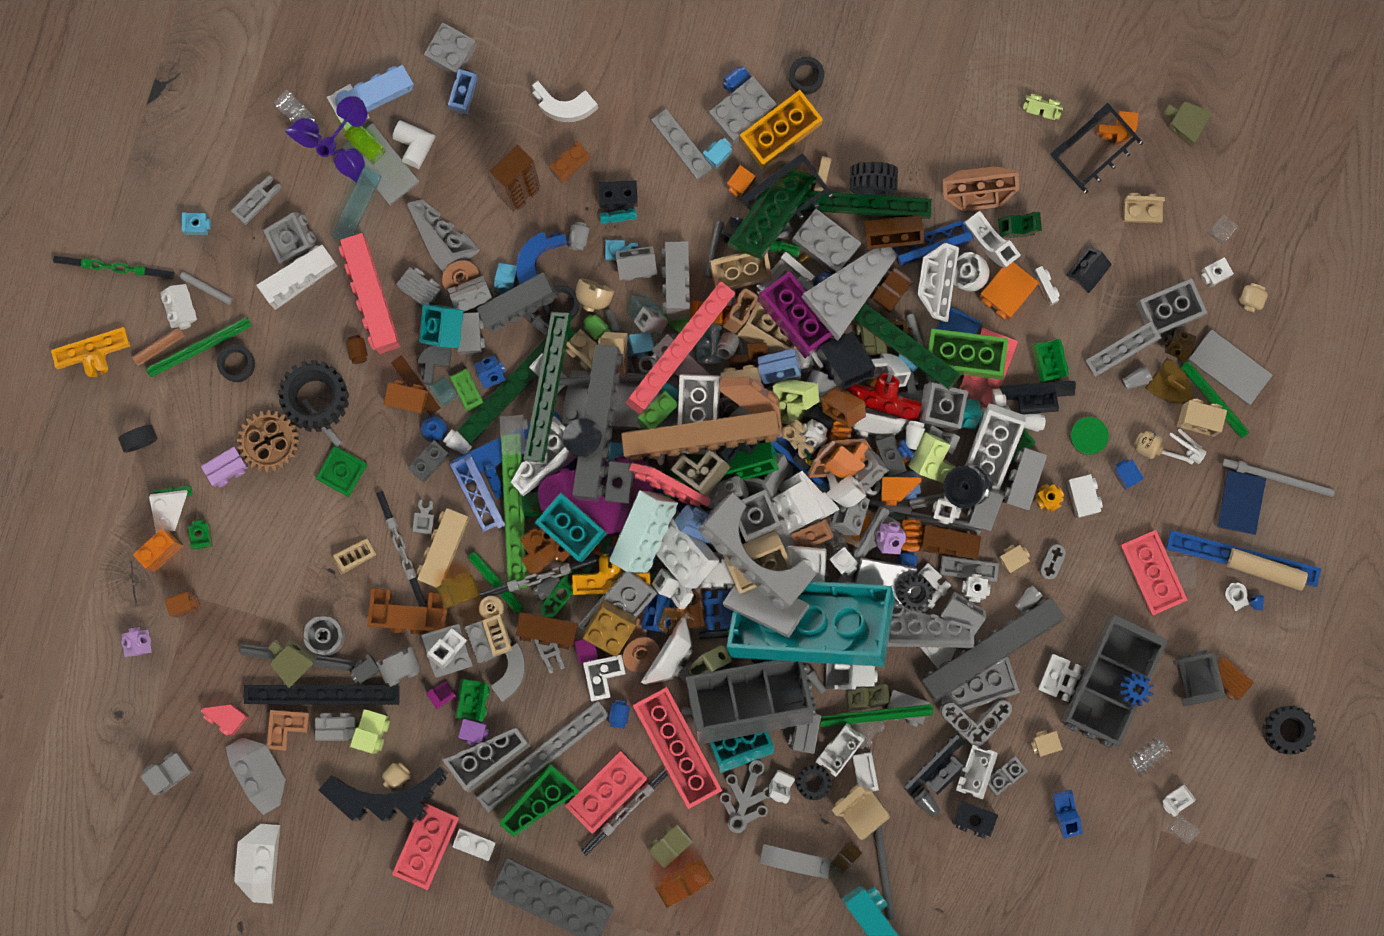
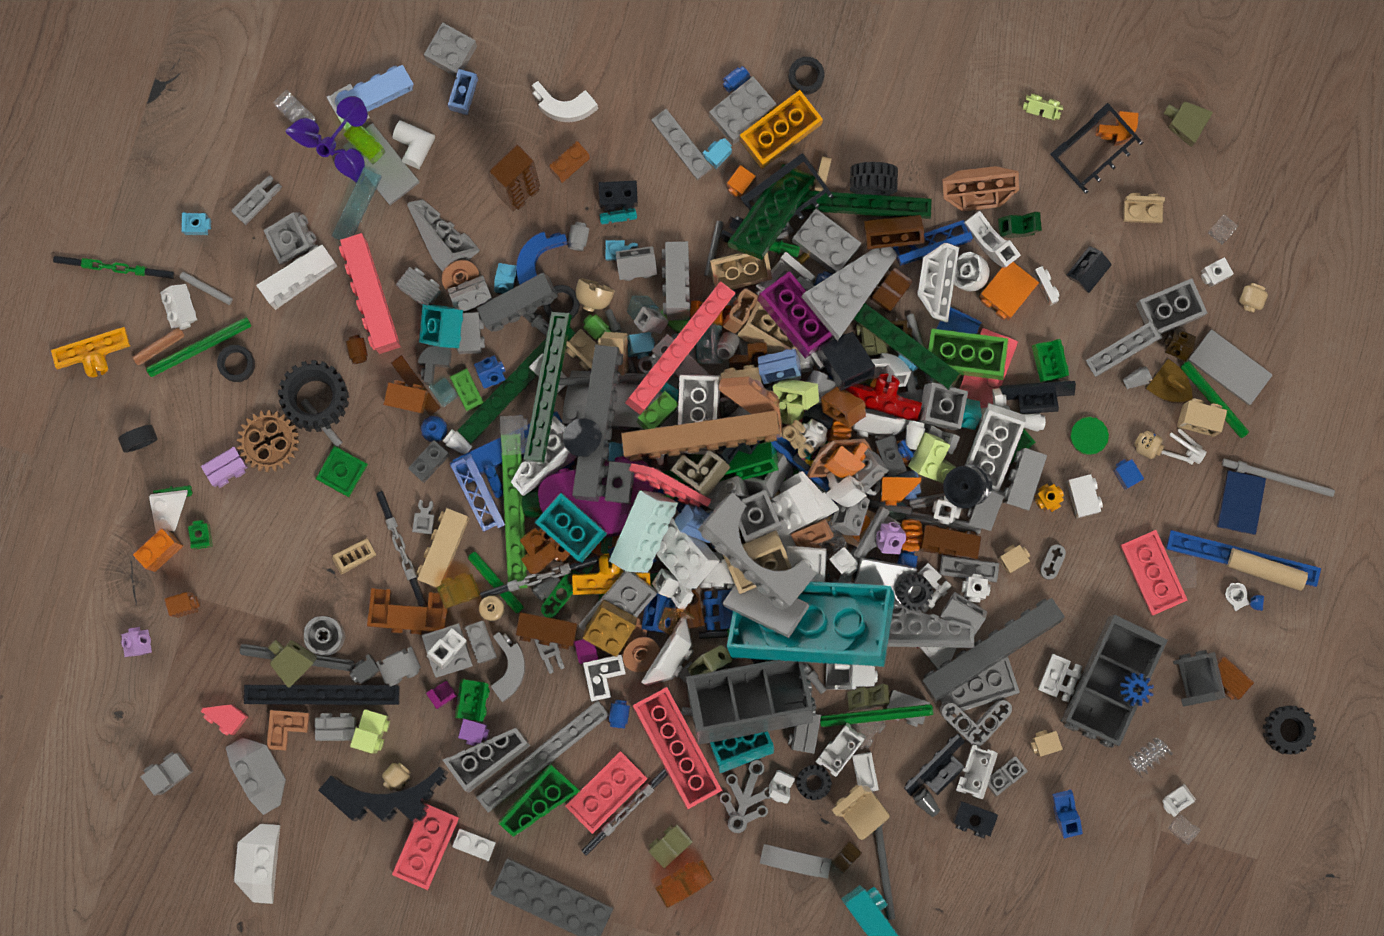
tan slope [482,614,512,657] -> none
light grey cone [1015,585,1043,613] -> none

